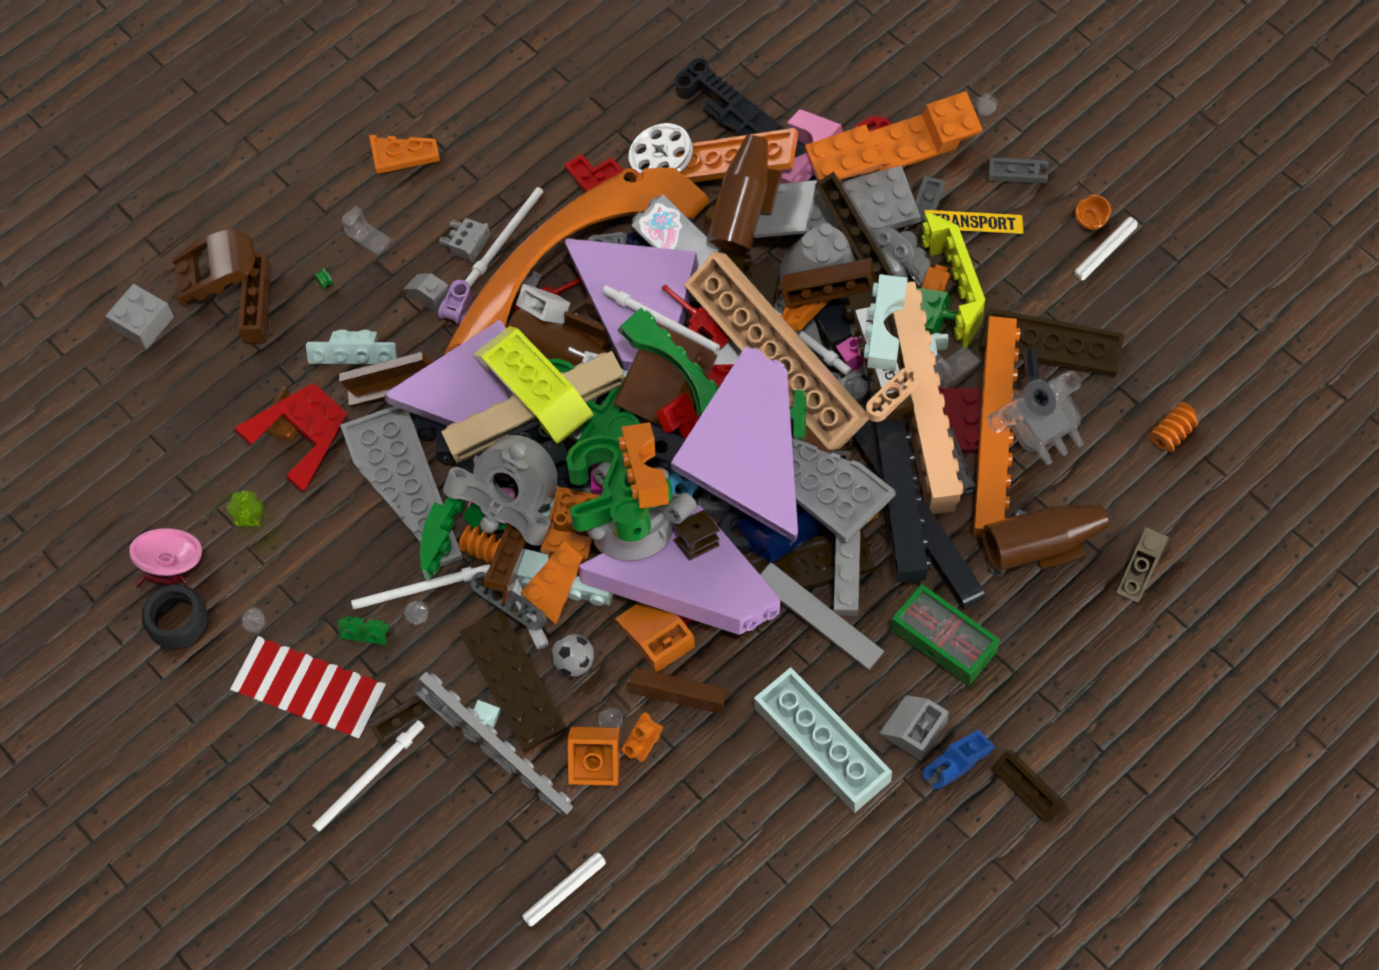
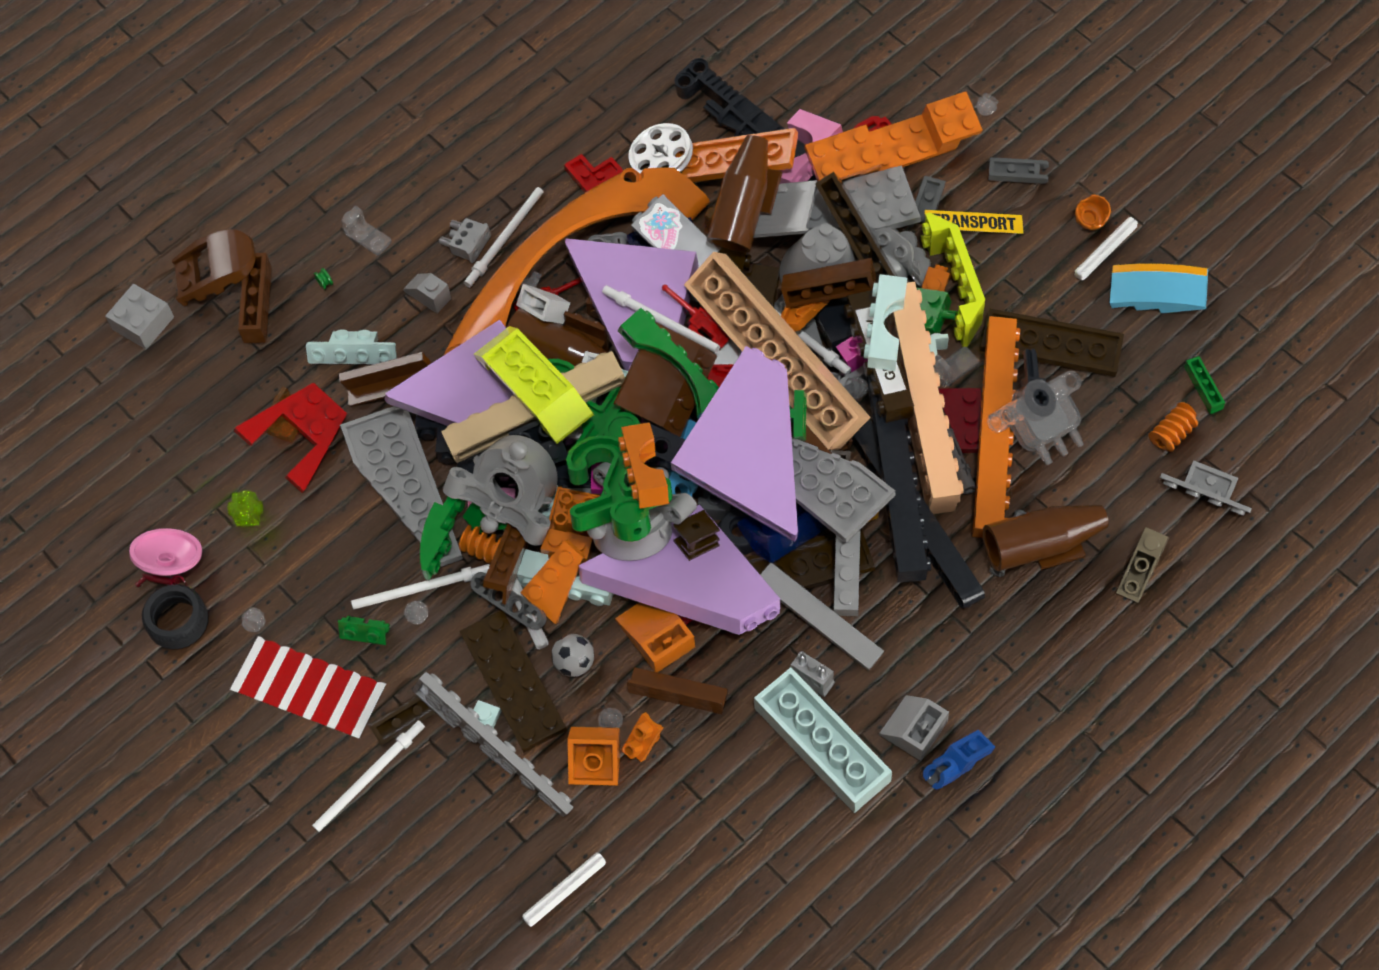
orange wing [369,135,440,174] -> none
lavender piece [438,280,473,325] -> none
red plate [656,392,699,439] -> none
light nougat beam [866,367,919,422] -> none
brick [891,584,1000,686] -> none
dark brown slope [991,750,1065,822] -> none
none -> light grey piece [791,651,835,697]
none -> medium azure slope [1110,264,1208,313]
none -> light grey bracket [1160,460,1252,516]
none -> green piece [1184,356,1225,414]

